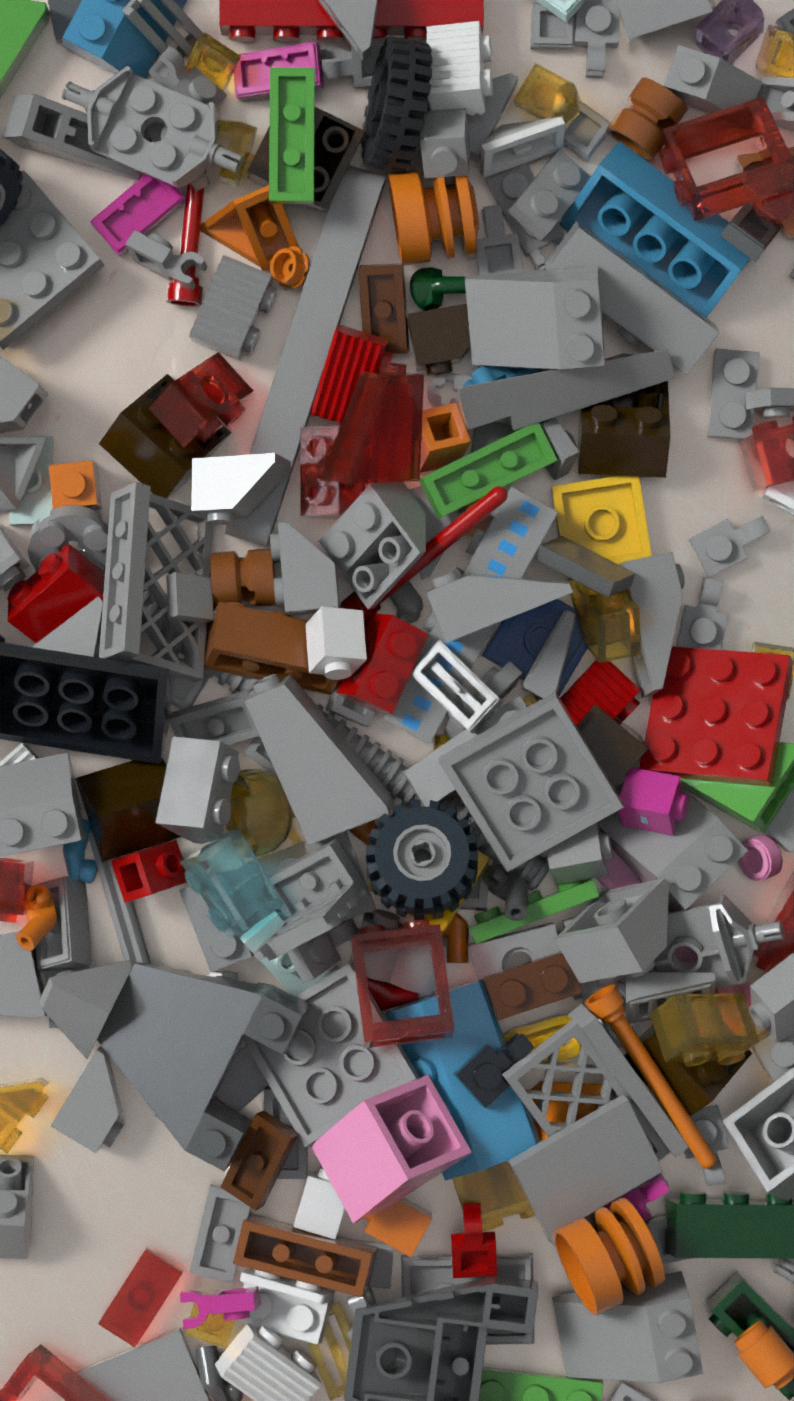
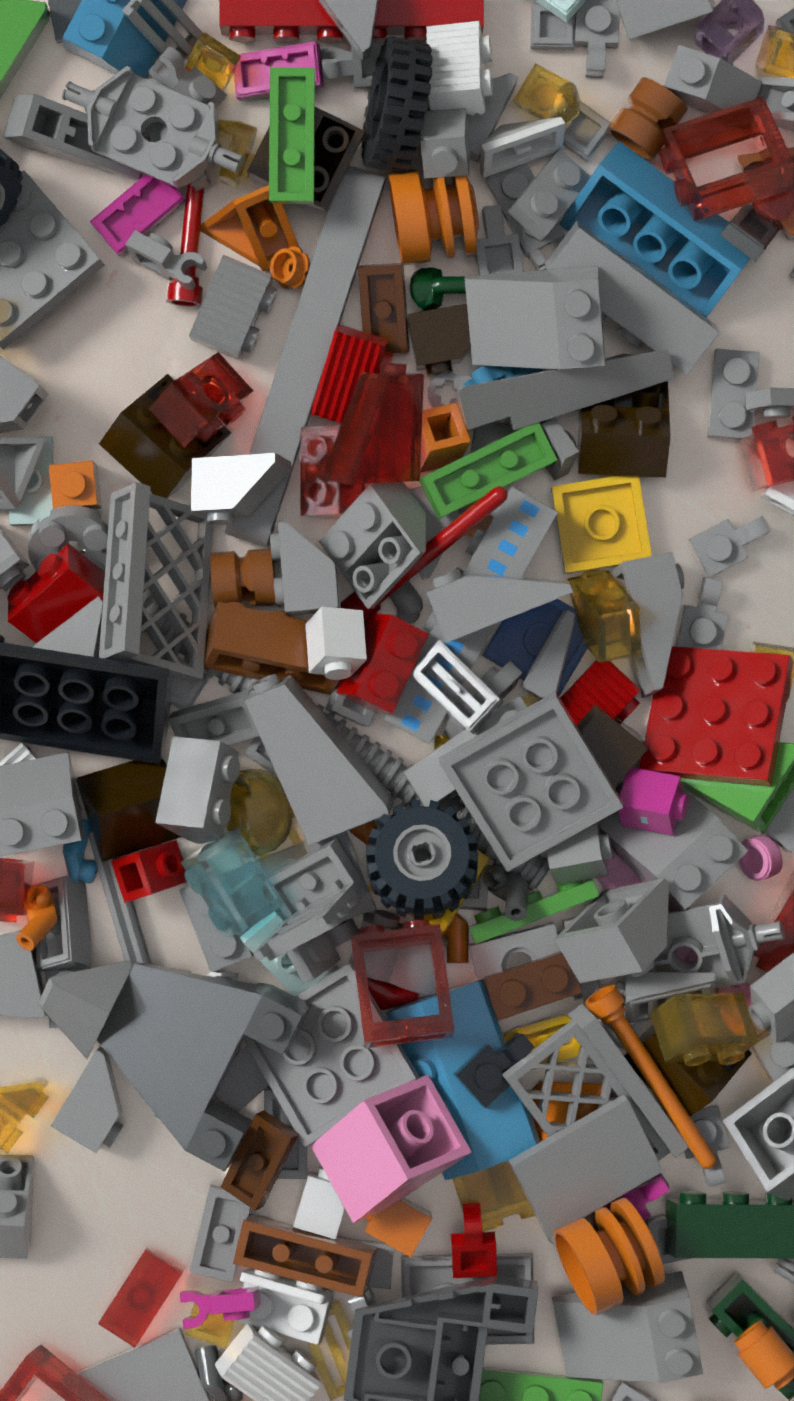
light grey tile [166,572,214,624] -> none
dark grey tile [536,536,635,597] -> none

